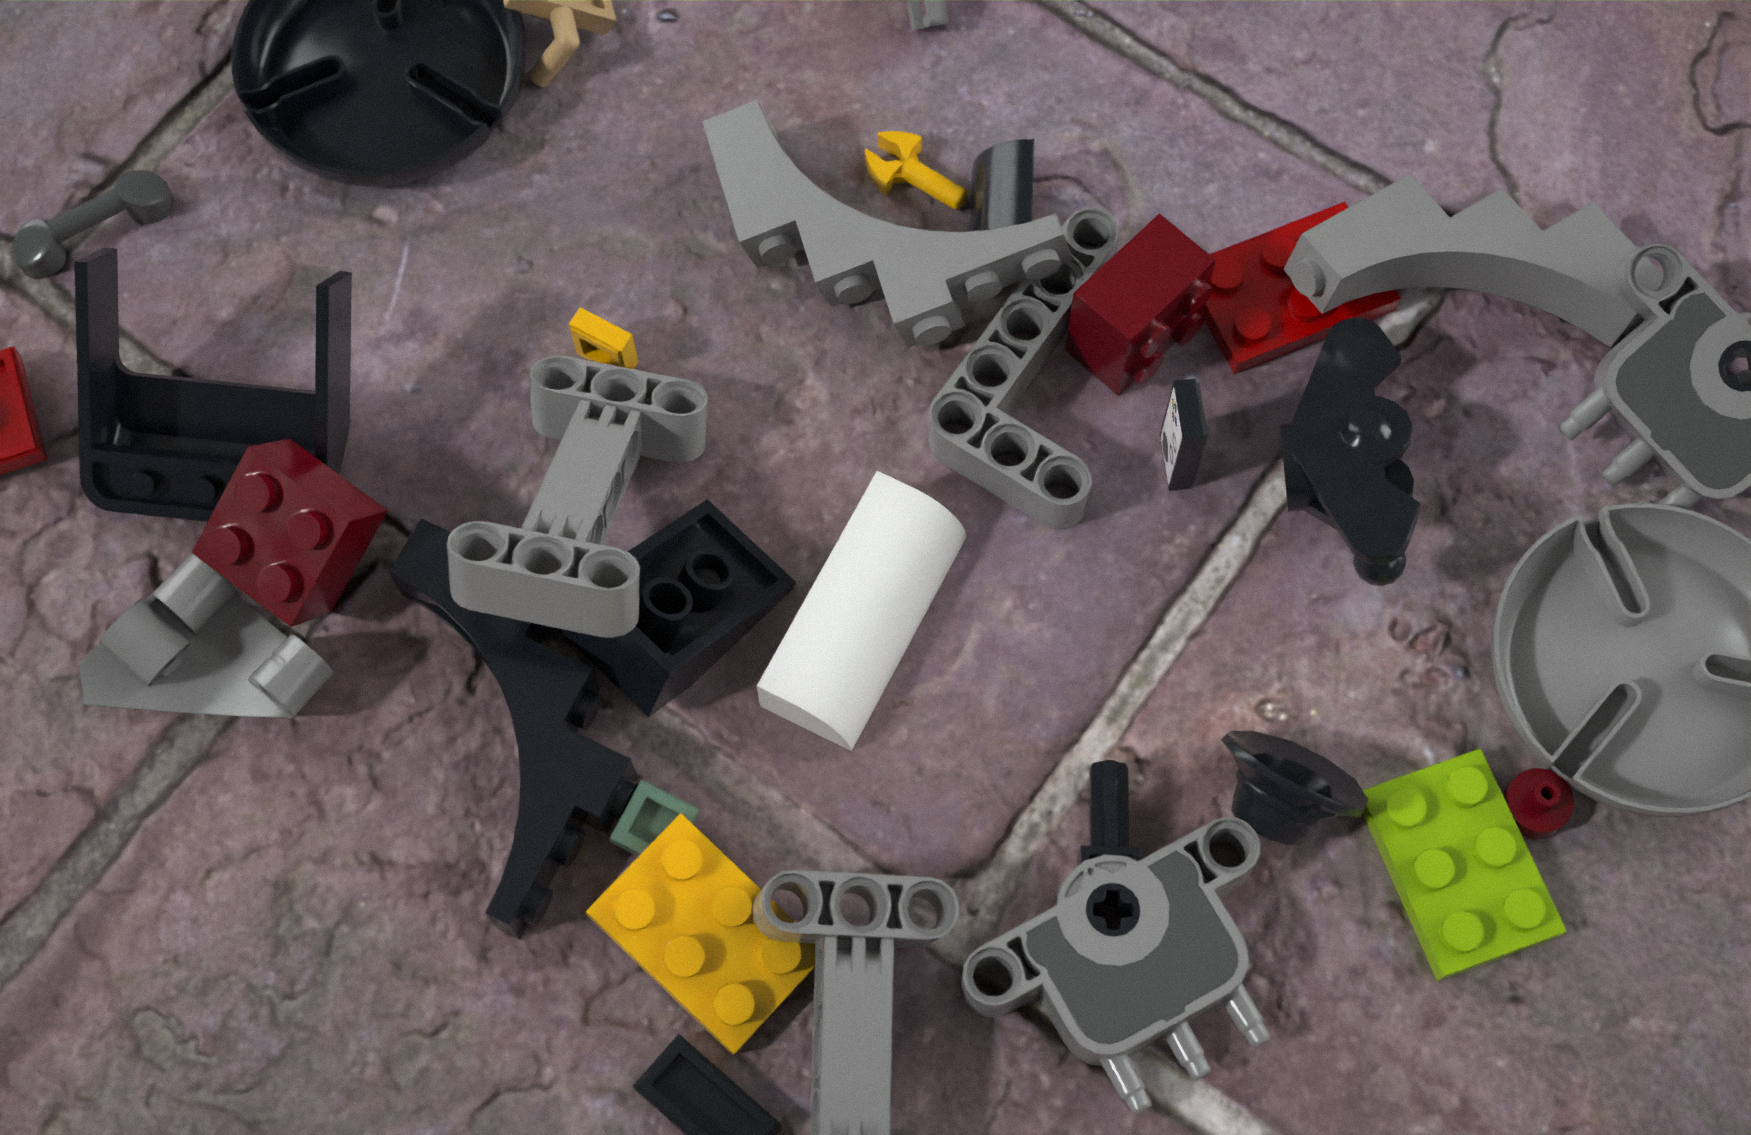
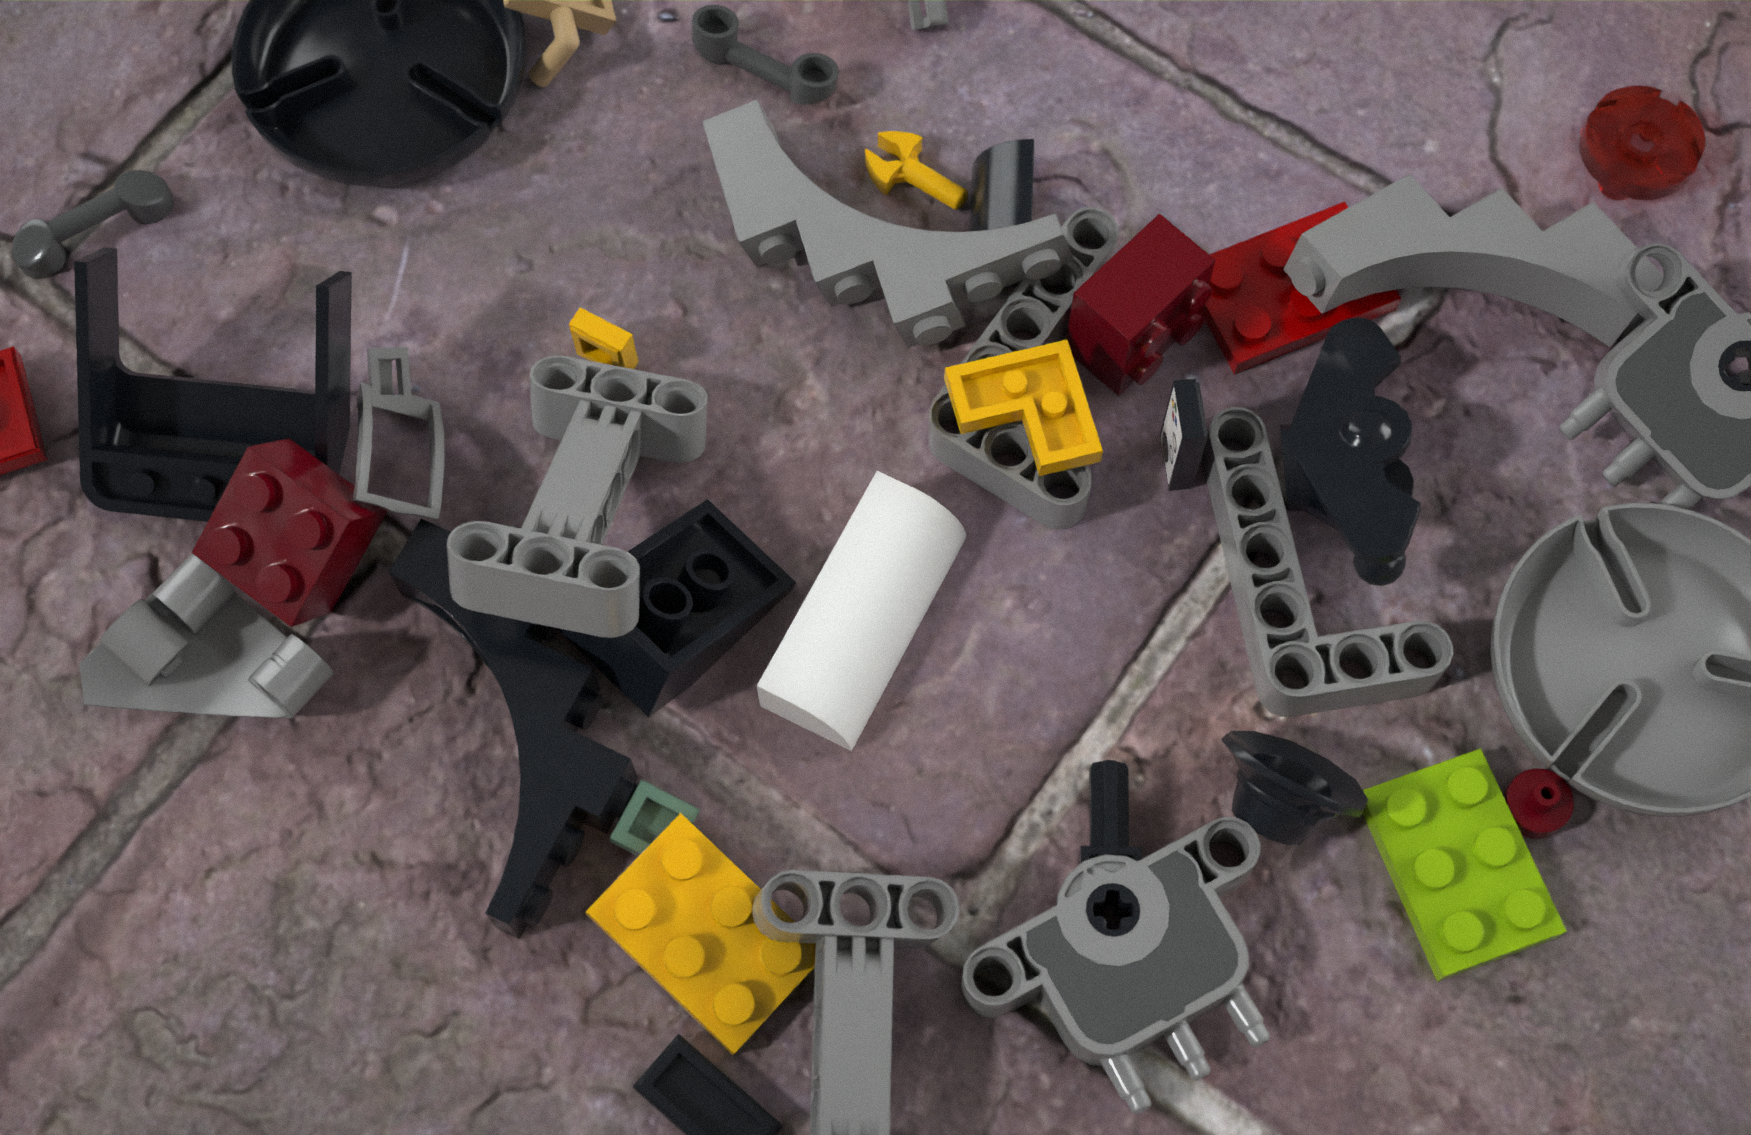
none -> light grey sword [353,347,444,520]
none -> dark grey bar [691,5,839,105]
none -> yellow plate [944,339,1103,476]
none -> light grey beam [1202,407,1453,717]
none -> clear red plate [1579,85,1706,200]

